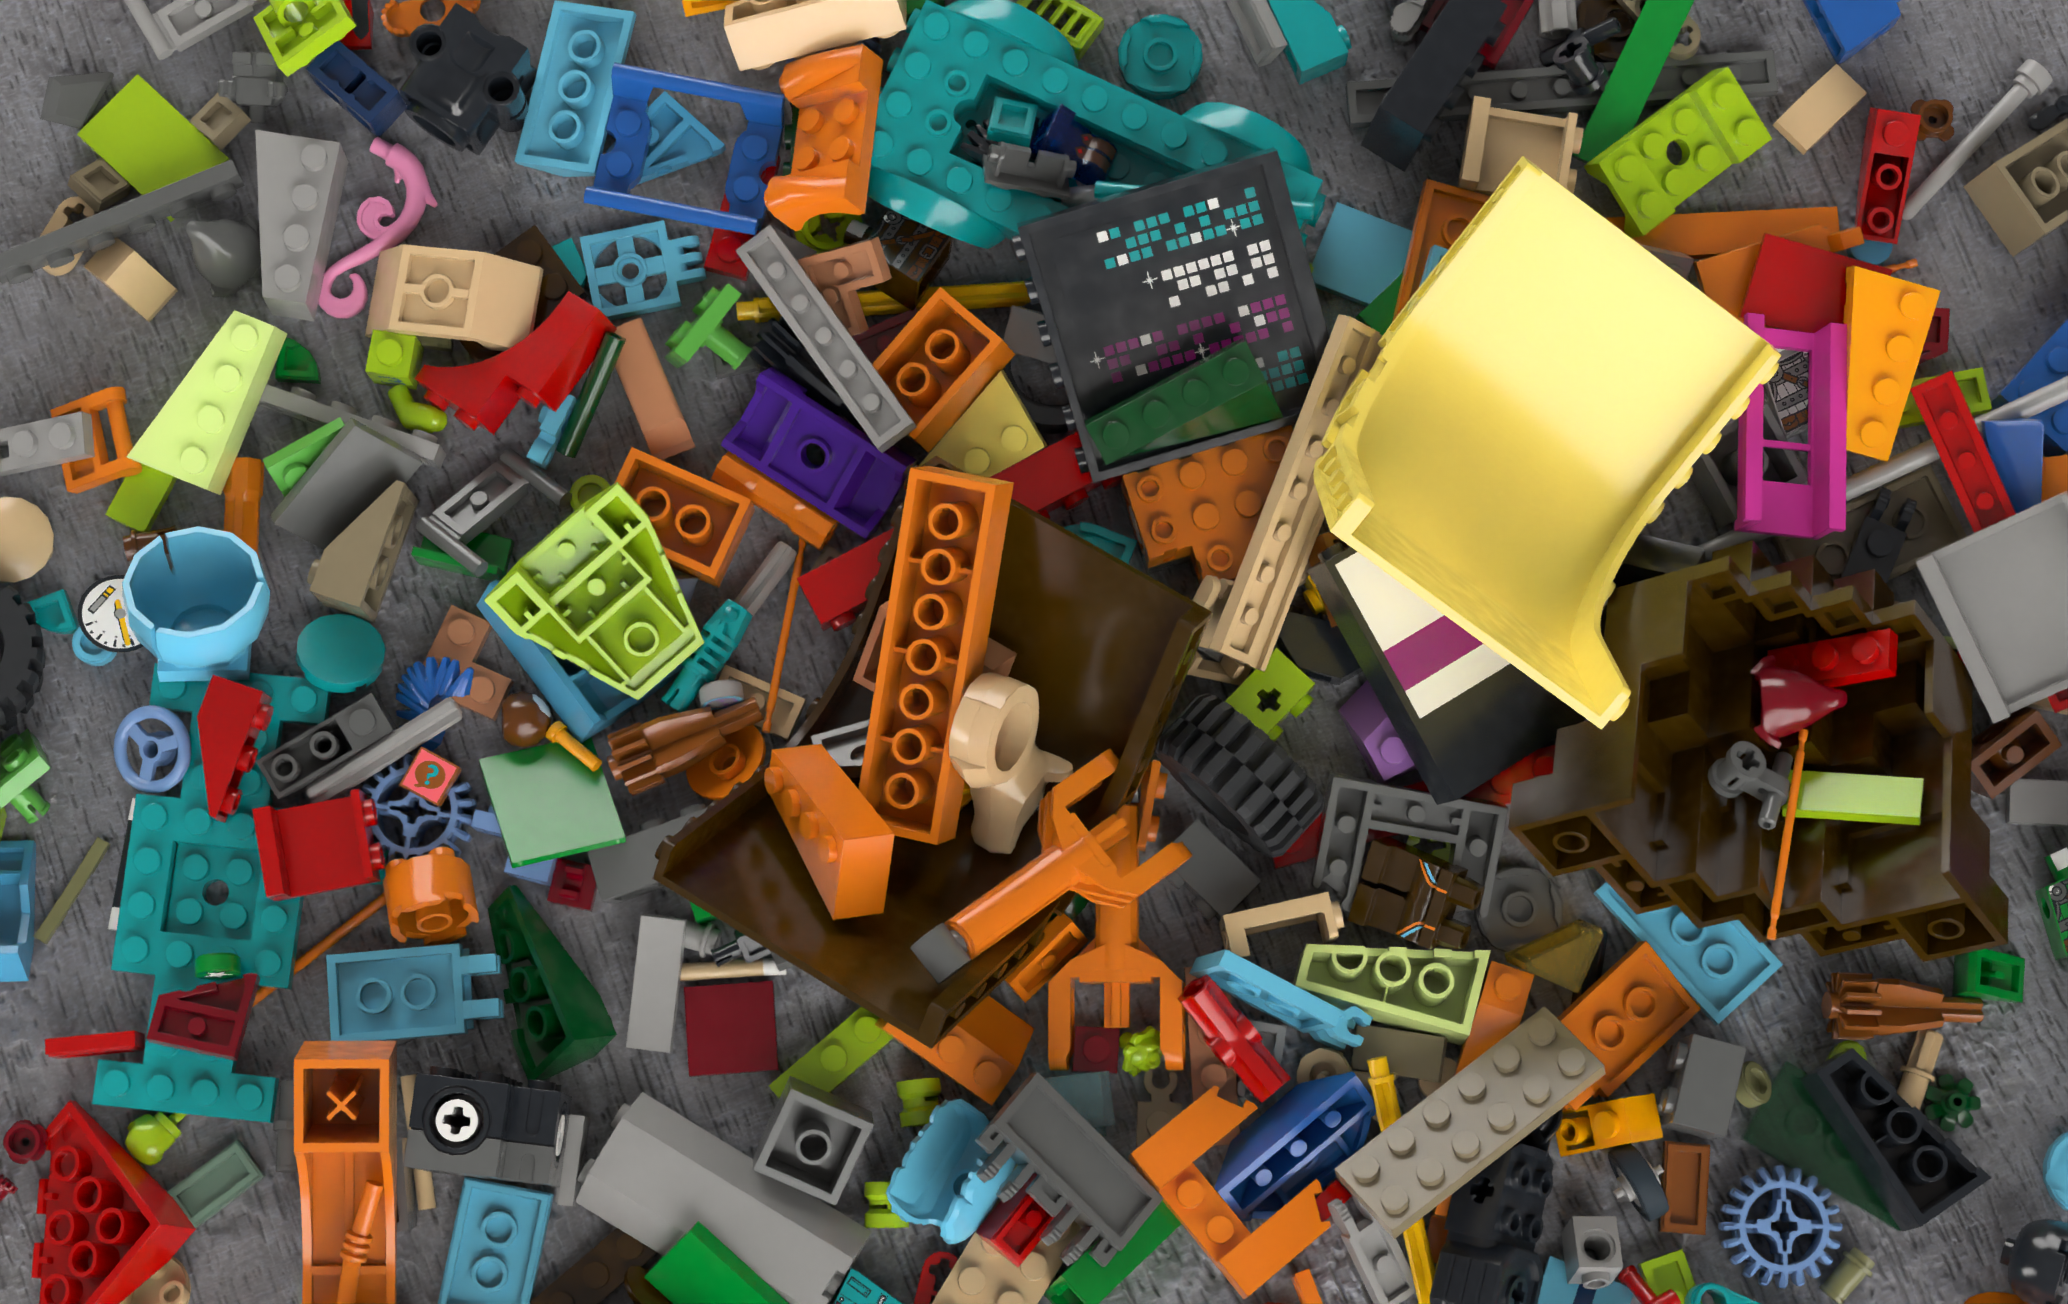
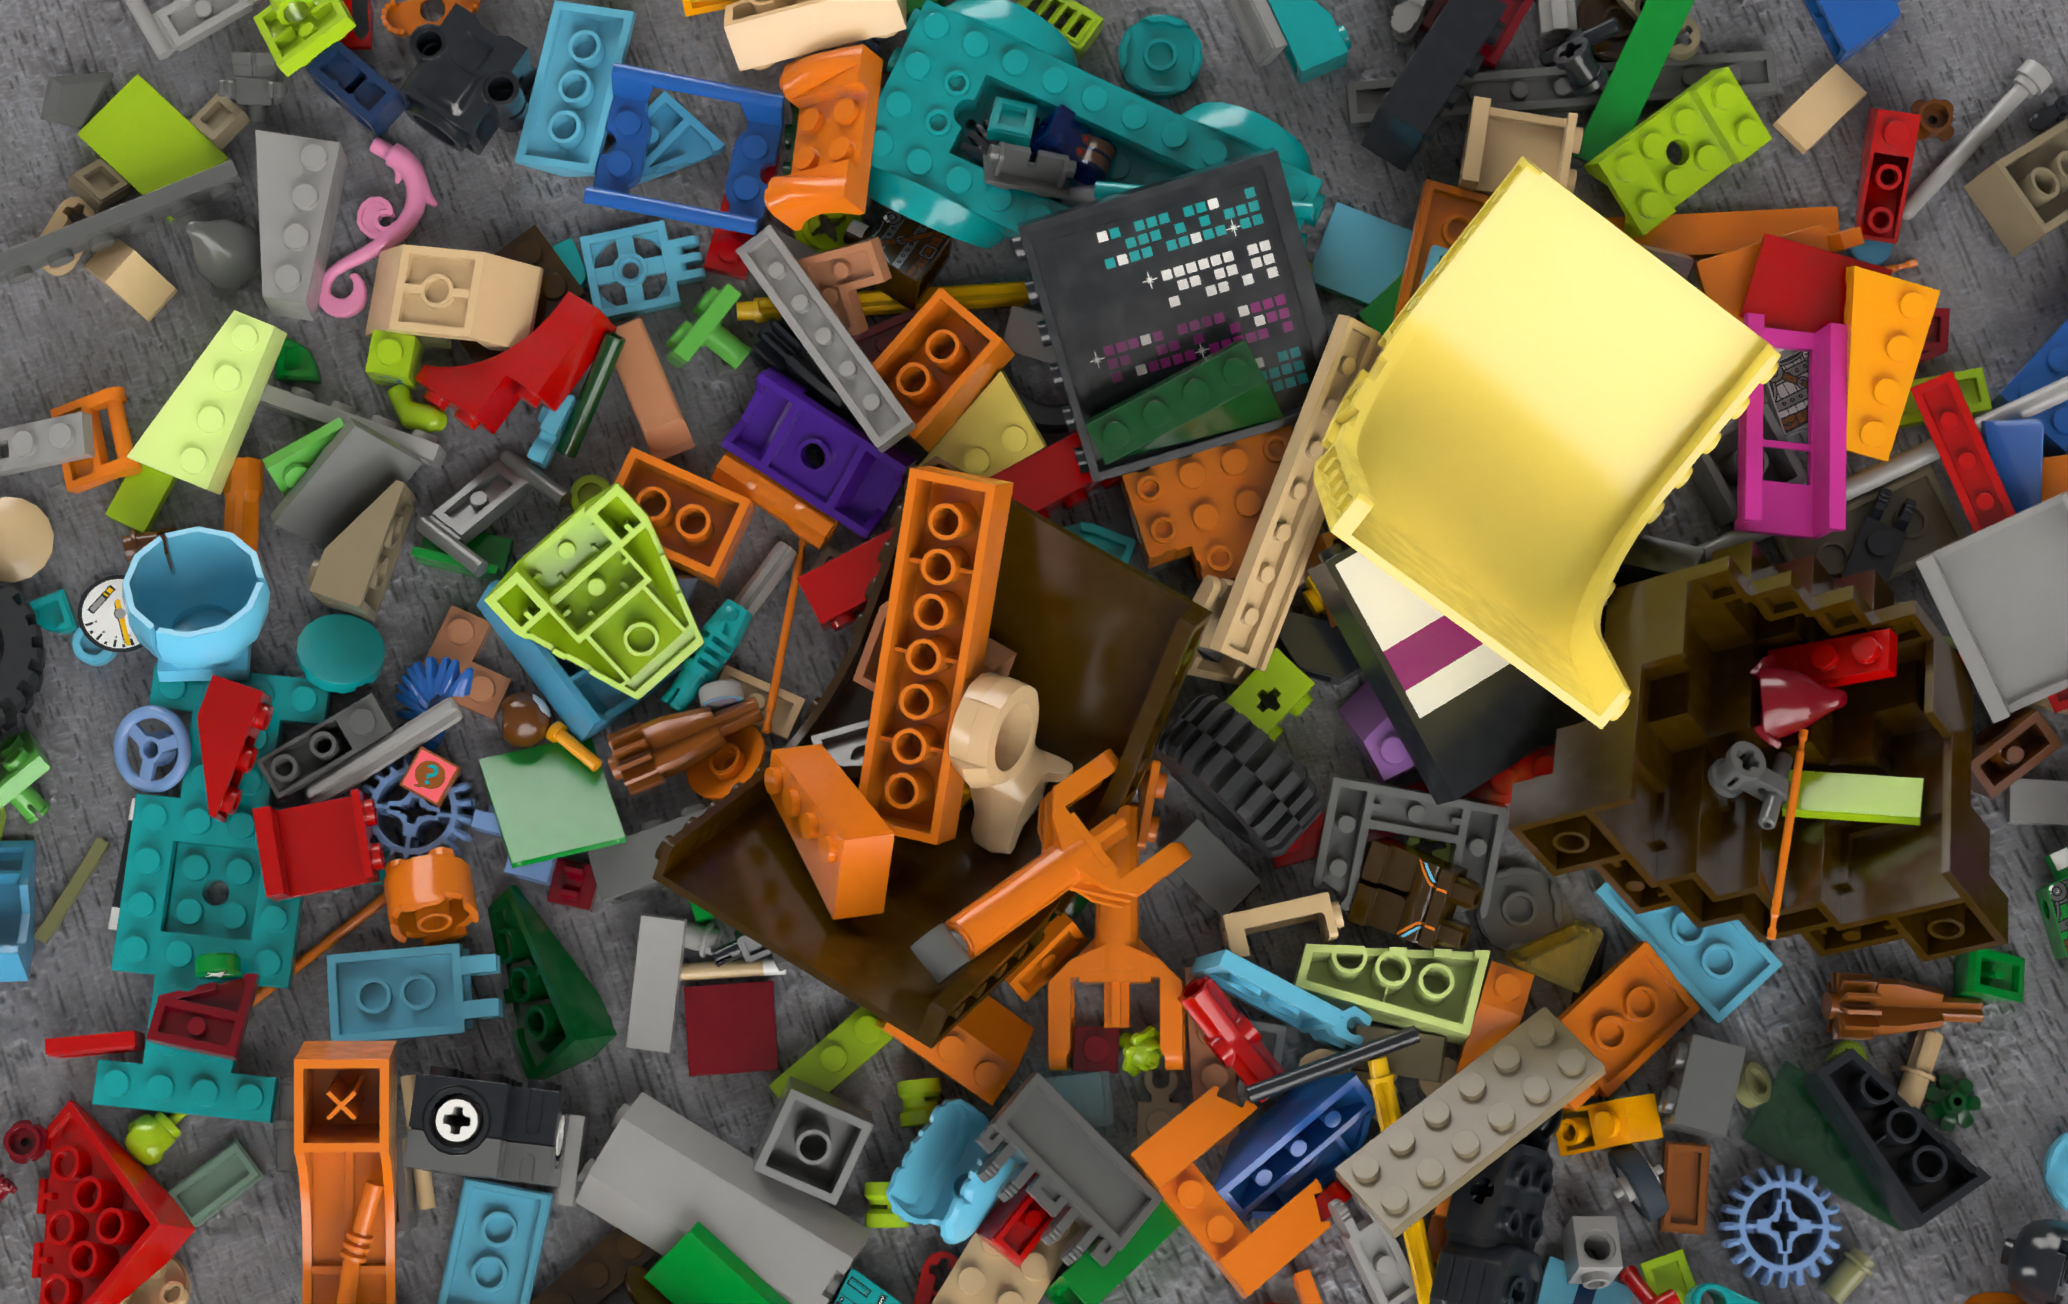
none -> black bar [1245,1025,1420,1104]

